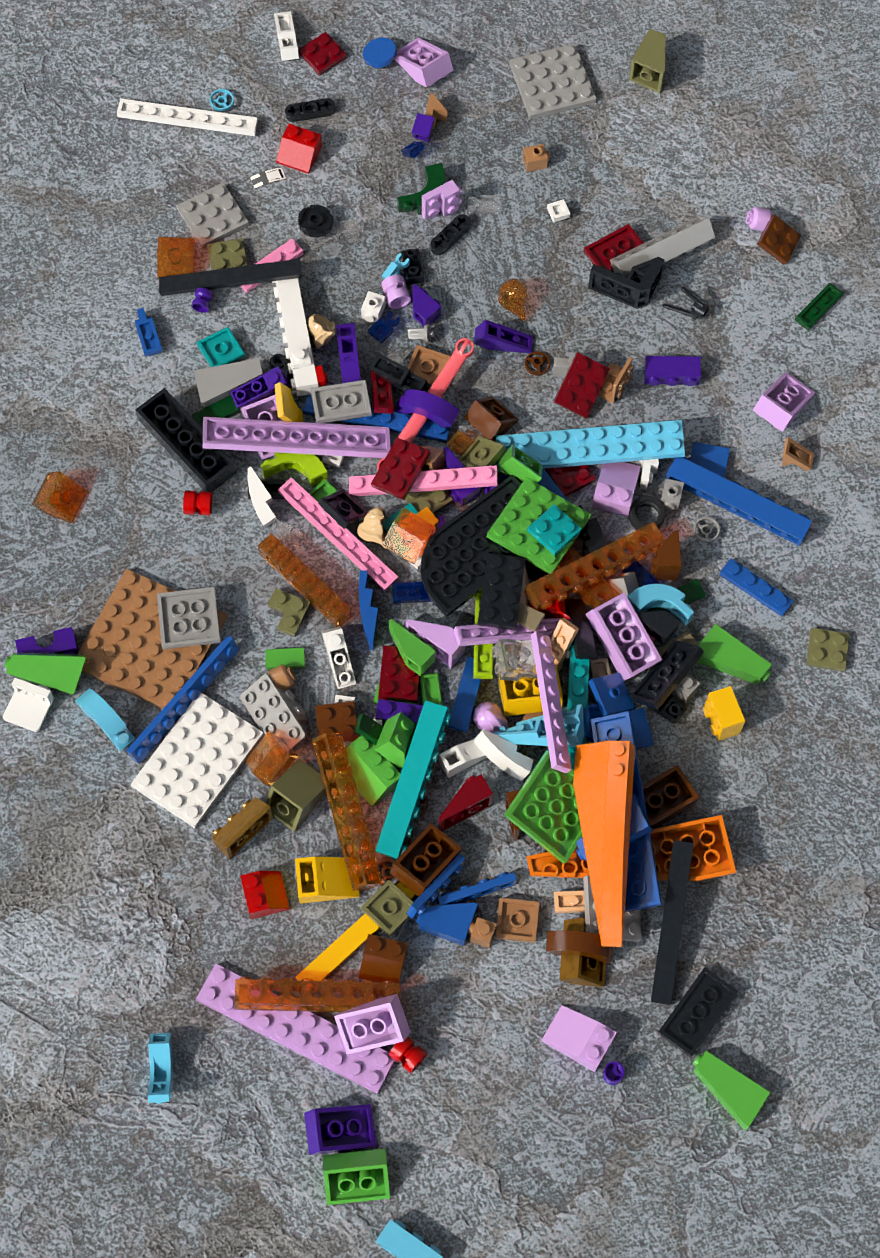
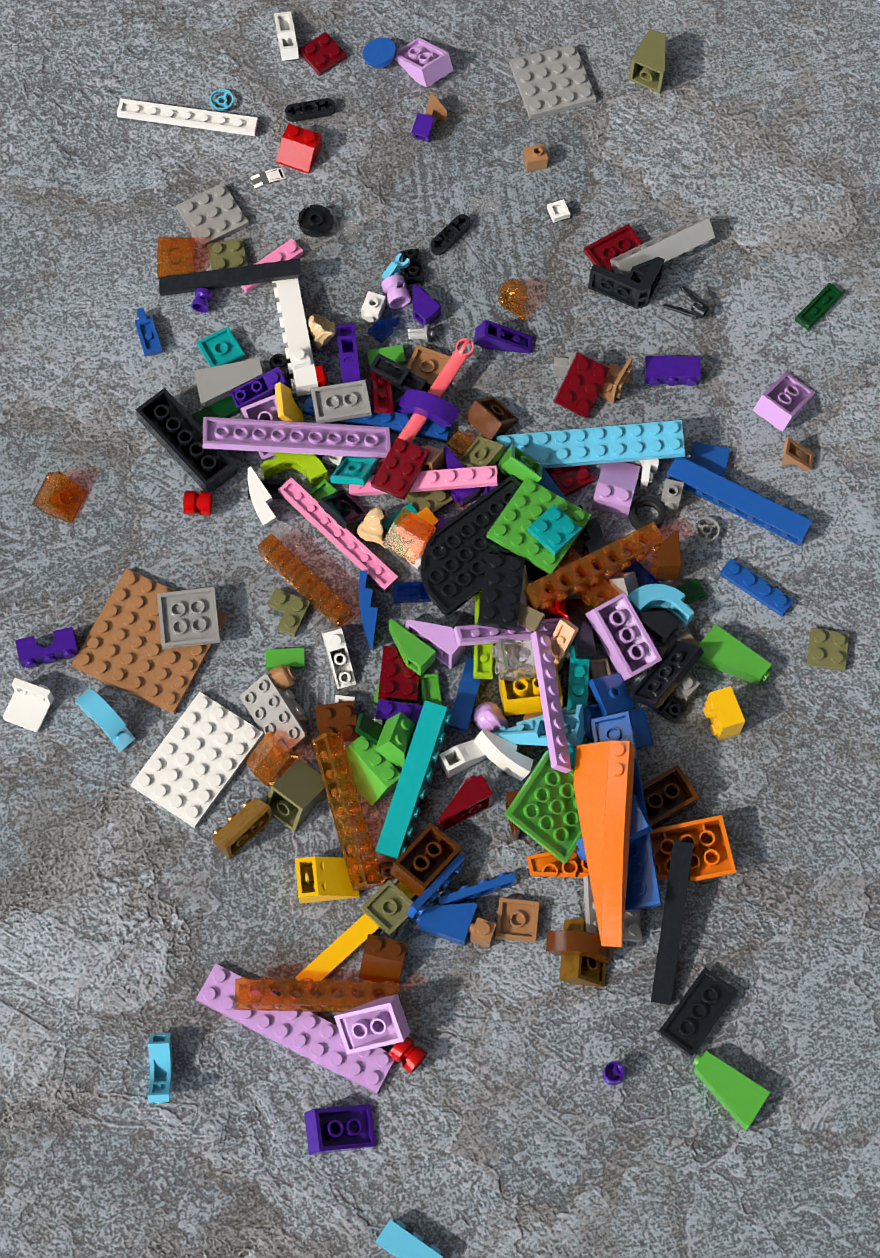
bright green slope [4,652,87,695] -> none
blue plate [126,636,240,764] -> none
red slope [240,871,290,919] -> none
bright green slope [323,1149,390,1205] -> none
dark green arch [397,163,445,215] -> none
clear blue plate [401,141,425,158] -> none
lavender plate [422,180,463,220] -> none
reddish brown piece [525,351,550,376] -> none
lavender slope [541,1005,617,1072] -> none
light nougat plate [554,891,585,913] -> none
lavender head [746,207,772,231] -> none
reddish brown plate [757,214,801,265] -> none
none -> teal plate [330,456,380,485]
none -> bright green tile [367,345,406,367]

